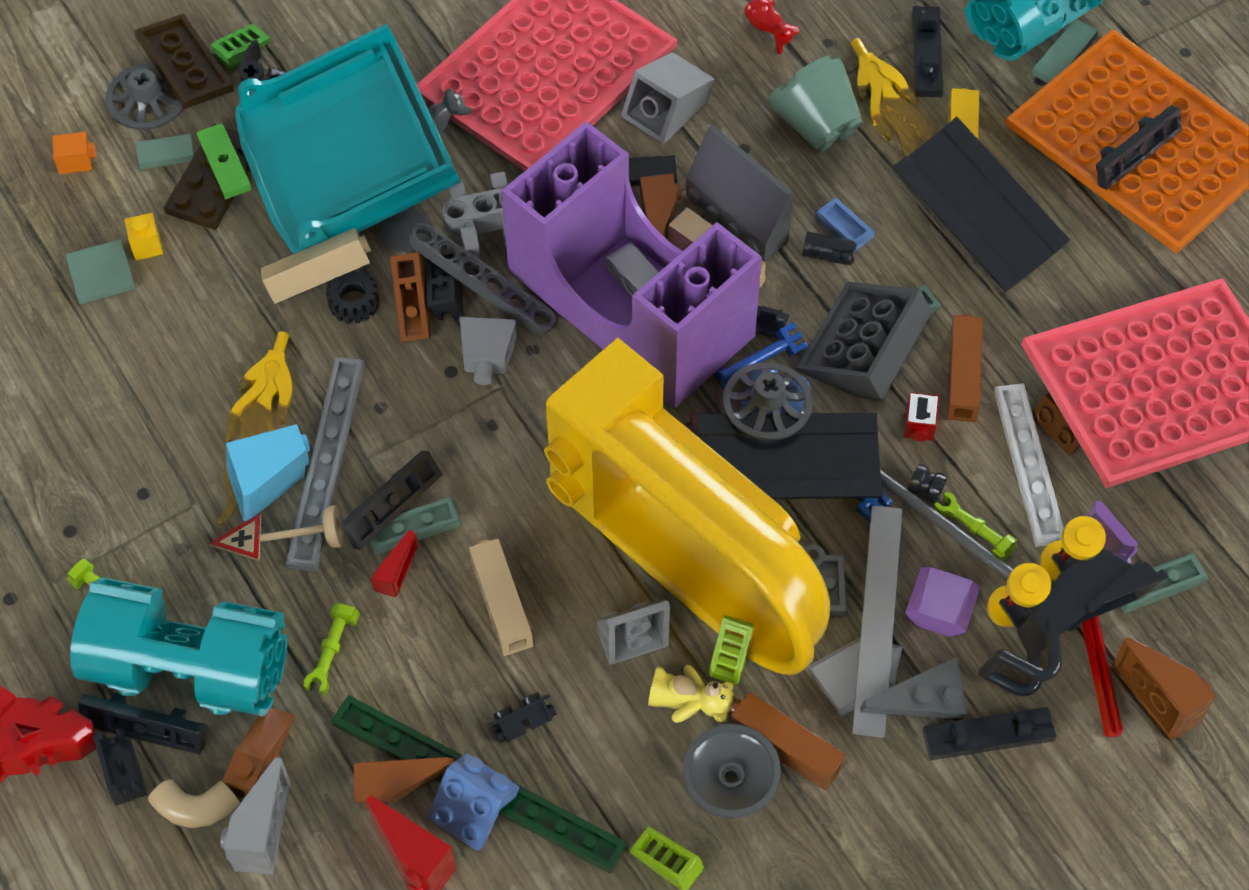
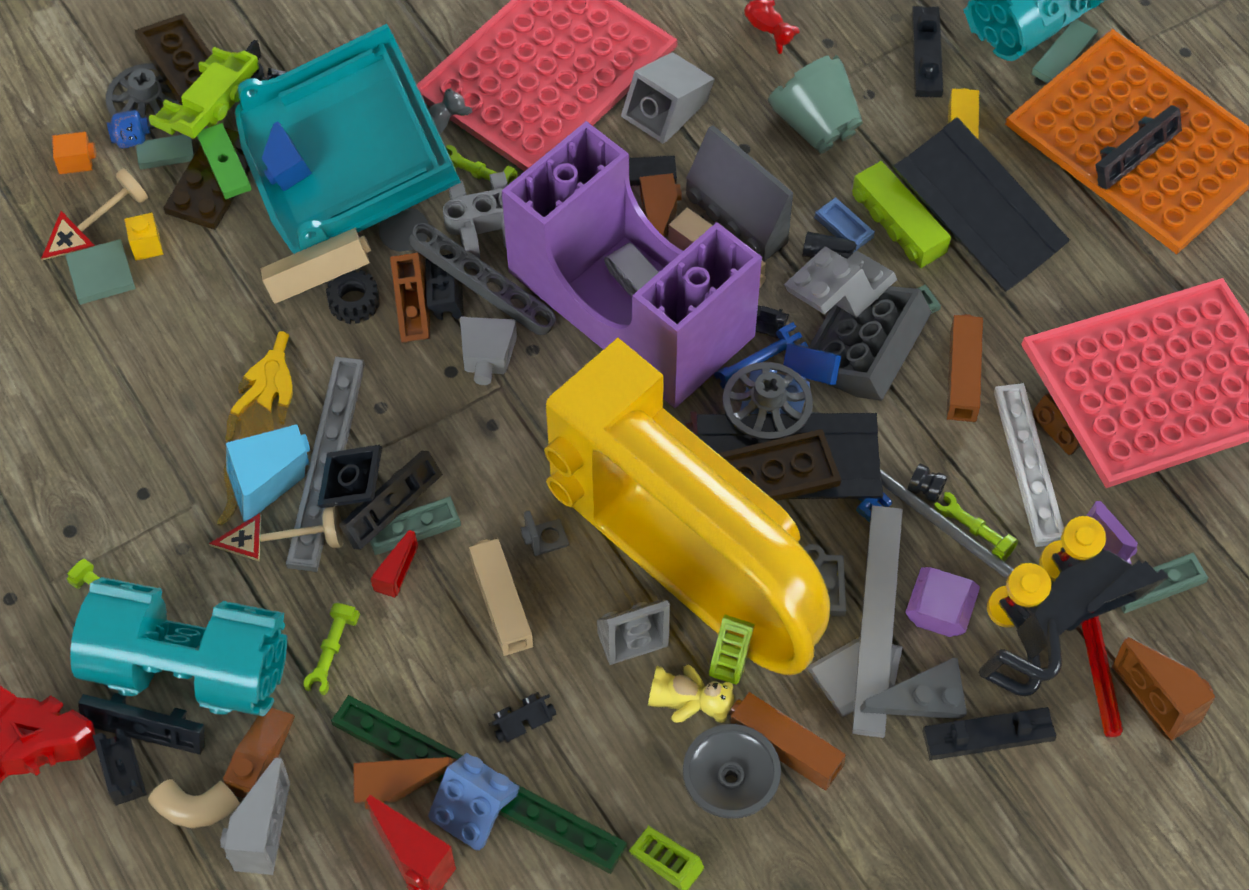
bright green slope [210,23,271,71] -> none
piece [851,38,932,157] -> none
brick [904,392,939,442] -> none
none -> tan piece [41,168,149,260]
none -> blue head [107,110,150,149]
none -> lime bracket [149,47,259,139]
none -> blue slope [262,121,312,191]
none -> black slope [317,445,382,508]
none -> lime piece [446,145,518,185]
none -> dark grey bracket [521,510,569,556]
none -> dark brown plate [718,429,841,501]
none -> blue tile [783,343,841,385]
none -> light grey bracket [784,247,898,318]
none -> lime brick [852,161,951,268]

